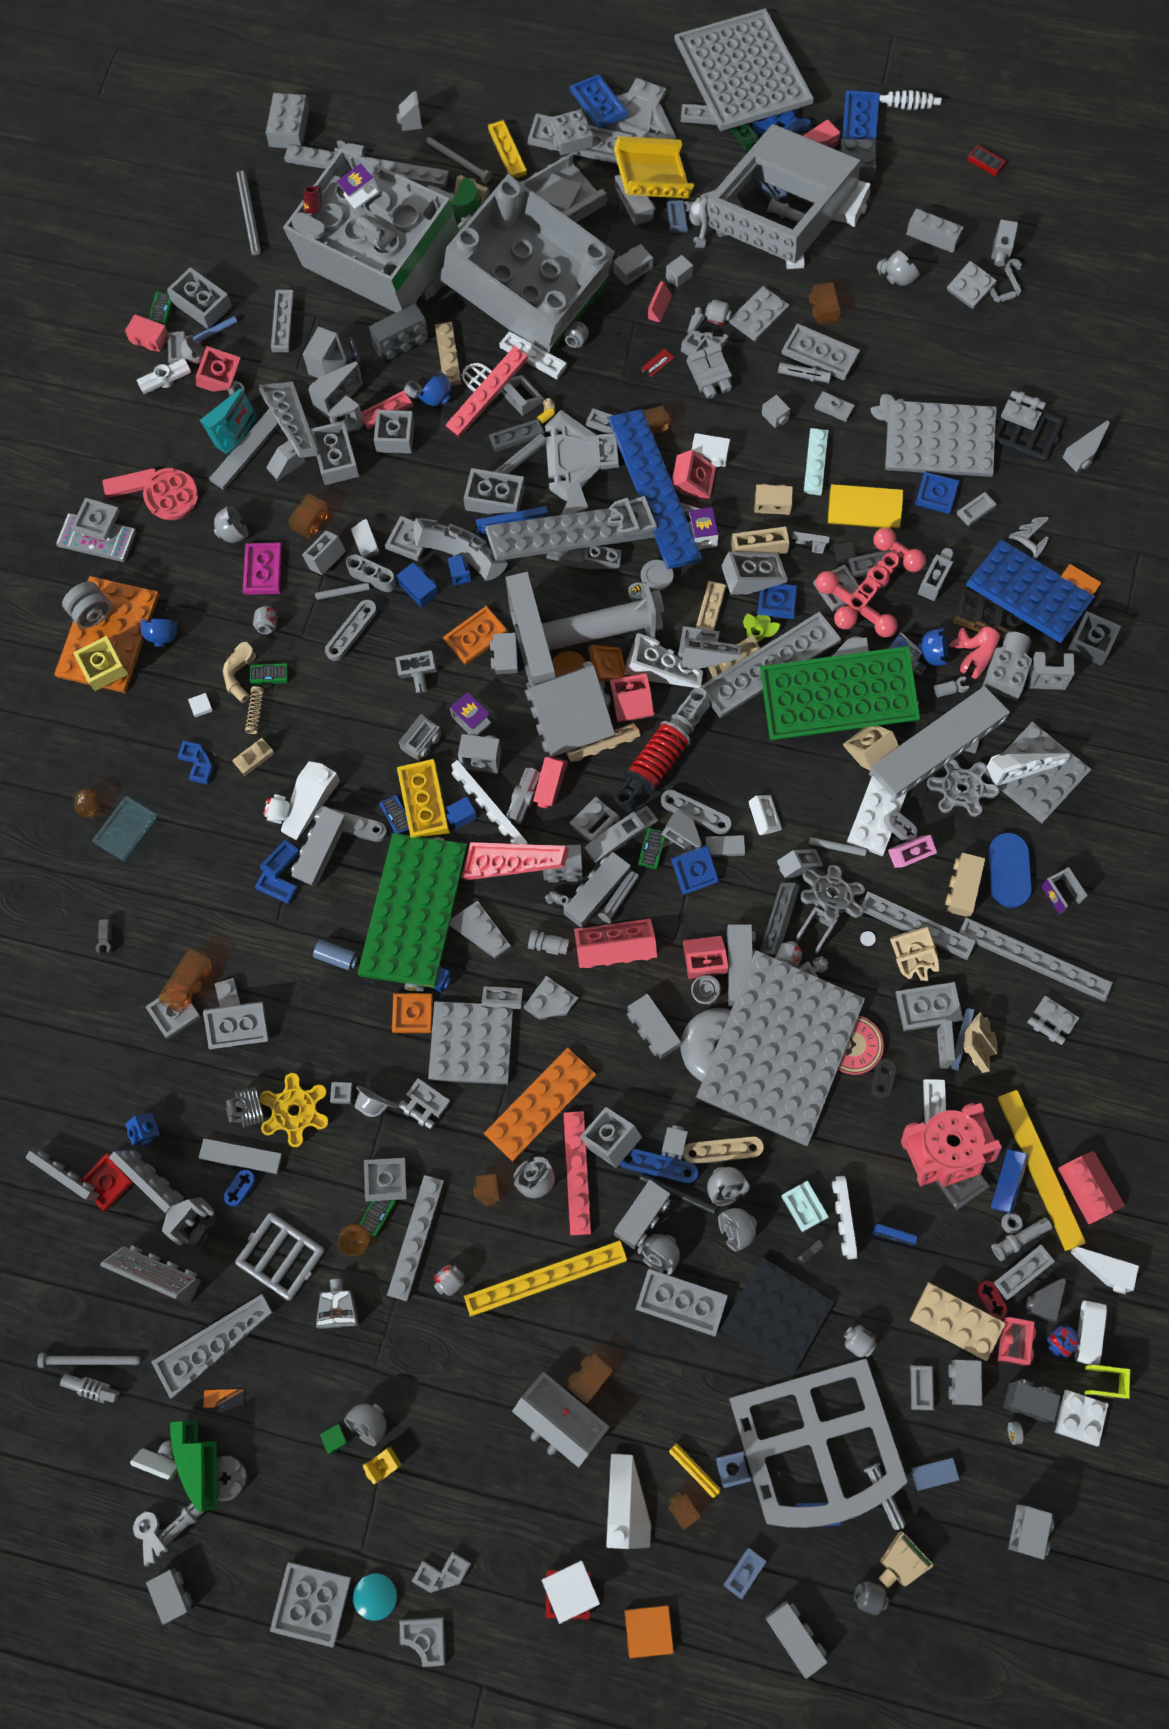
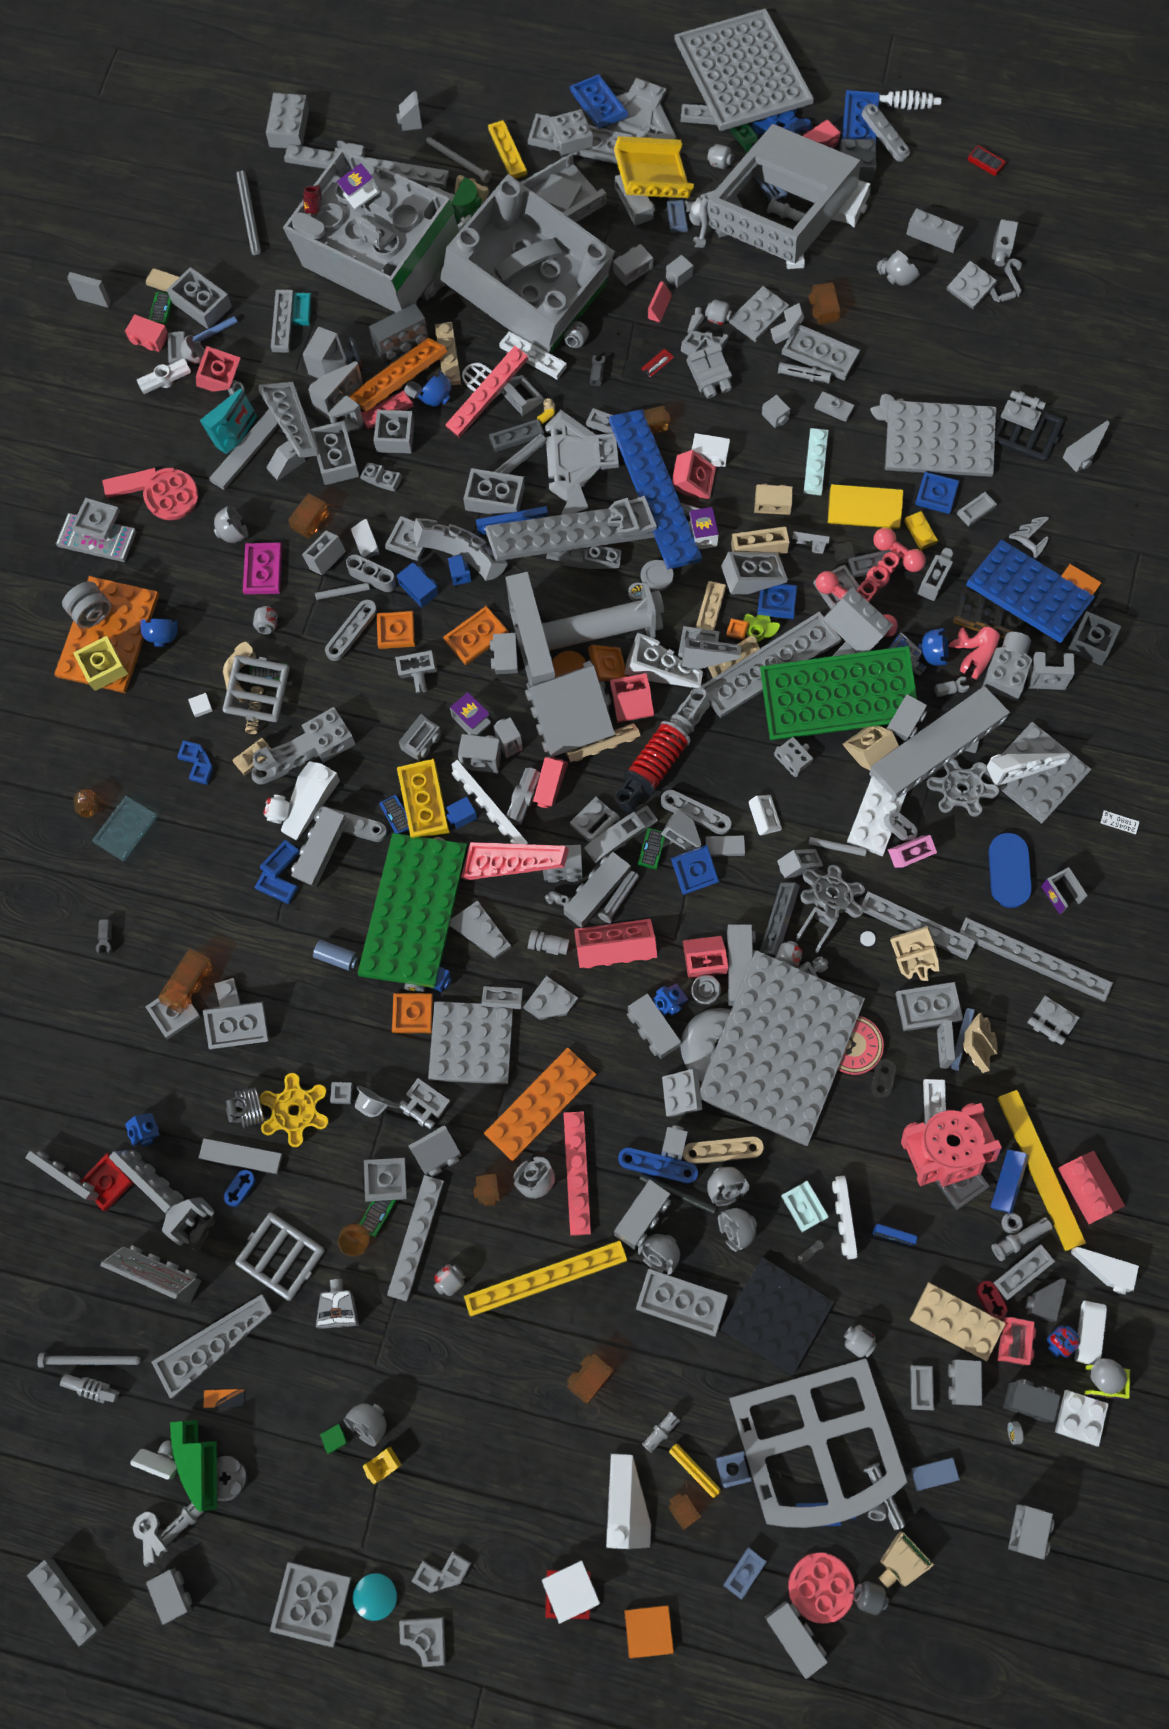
piece [512,1372,609,1468] -> none
light grey brick [580,1107,642,1168] -> none
tan brick [945,853,985,918] -> none
none -> light grey brick [27,1558,104,1646]
none -> light grey tile [67,272,111,307]
none -> tan tile [145,268,179,292]
none -> light grey bar [223,655,290,722]
none -> light grey brick [252,707,355,784]
none -> teal tile [292,293,312,325]
none -> orange plate [348,338,448,411]
none -> light grey slope [360,463,402,491]
none -> orange tile [377,611,415,649]
none -> light grey slope [409,1125,462,1177]
none -> light grey slope [494,239,562,283]
none -> light grey brick [494,718,523,758]
none -> flat silver bar [590,355,605,386]
none -> light grey pin [642,1411,680,1453]
none -> blue brick [652,984,688,1016]
none -> light grey plate [662,1069,702,1117]
none -> light grey head [708,144,734,169]
none -> orange tile [726,618,750,641]
none -> light grey tile [770,303,804,344]
none -> light grey piece [774,737,813,777]
none -> coral tile [788,1553,854,1623]
none -> light grey slope [822,587,893,653]
none -> light grey plate [862,104,910,161]
none -> light grey hinge [868,1503,886,1521]
none -> light grey brick [886,694,927,741]
none -> yellow plate [904,511,938,550]
none -> light grey hair [1091,1358,1127,1394]
none -> white sticker [1101,811,1139,834]

